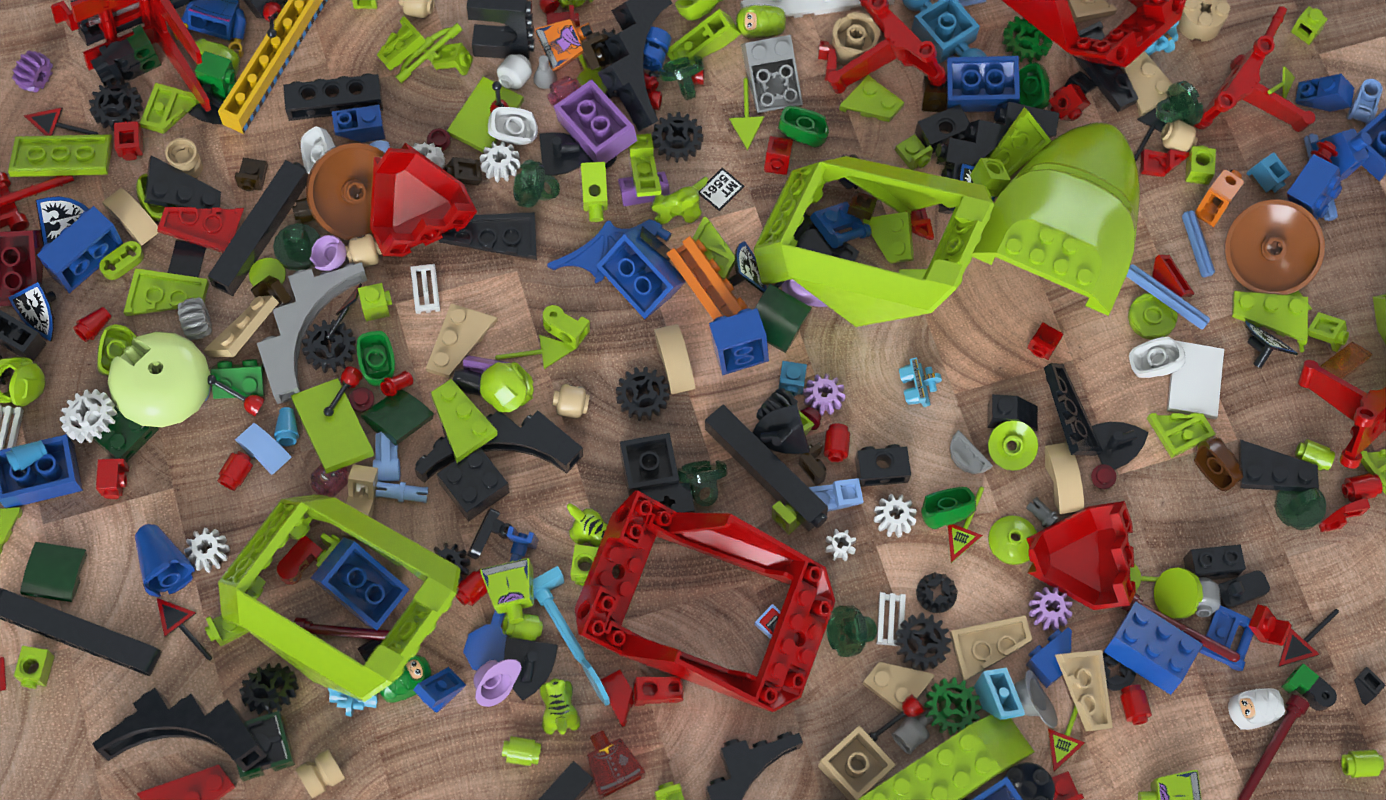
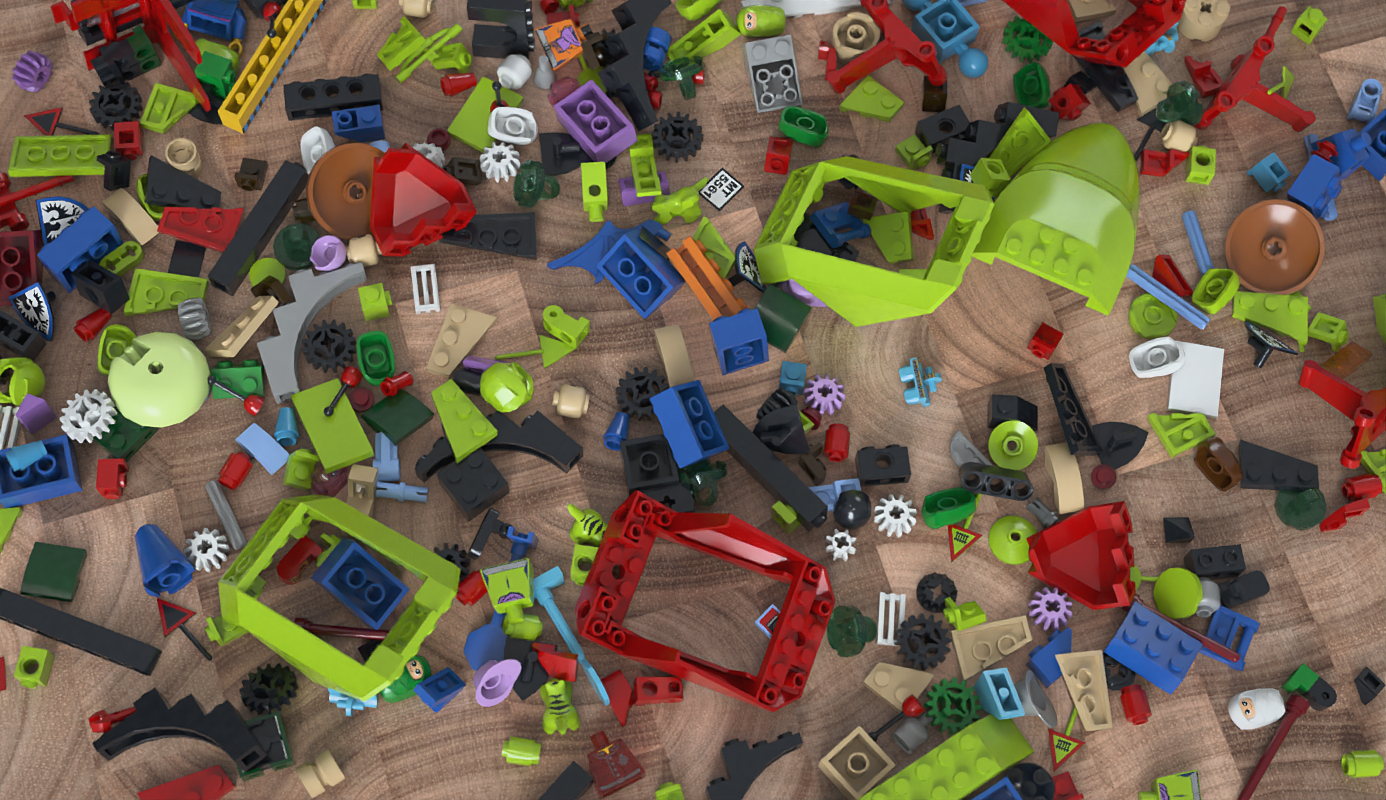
black piece [326,283,362,339] -> none
lime piece [729,77,764,151] -> none
blue slope [947,56,1020,112] -> none
orange torso [1195,170,1244,227] -> none
red bracket [1248,605,1292,646] -> none
piece [1278,609,1339,667] -> none
blue slope [1295,73,1354,112] -> none
lime brick [1295,439,1335,471] -> none
none -> medium lavender slope [16,393,57,434]
none -> black brick [71,260,130,314]
none -> red bar [88,706,137,733]
none -> black bracket [97,151,131,191]
none -> light grey axle [205,480,247,550]
none -> lime bracket [283,449,319,491]
none -> red cone [440,72,477,97]
none -> red slope [532,642,578,682]
none -> blue cone [603,412,630,451]
none -> blue brick [650,380,730,468]
none -> black hair [833,490,871,529]
none -> lime bracket [943,597,987,632]
none -> black beam [958,462,1034,501]
none -> black slope [1163,517,1195,543]
none -> red slope [1184,56,1224,98]
none -> lime piece [1192,268,1240,315]

